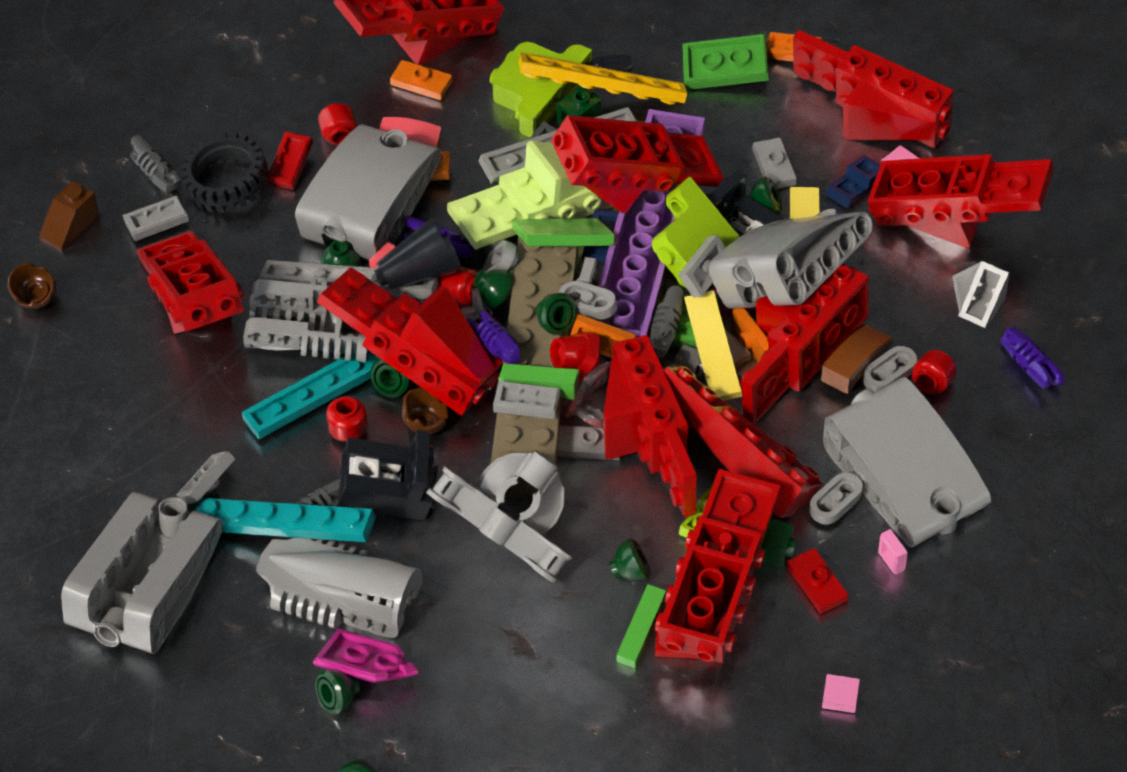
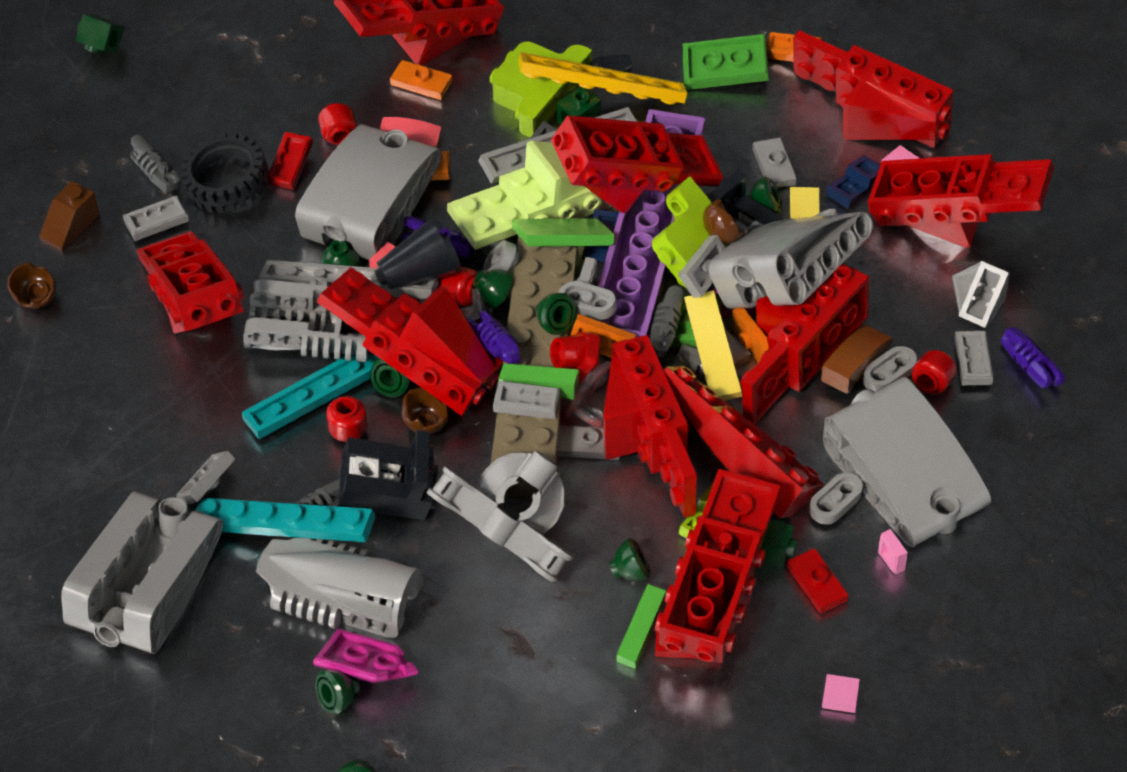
none -> dark green brick [76,14,125,53]
none -> reddish brown hair [703,199,743,244]
none -> light grey plate [954,330,993,386]

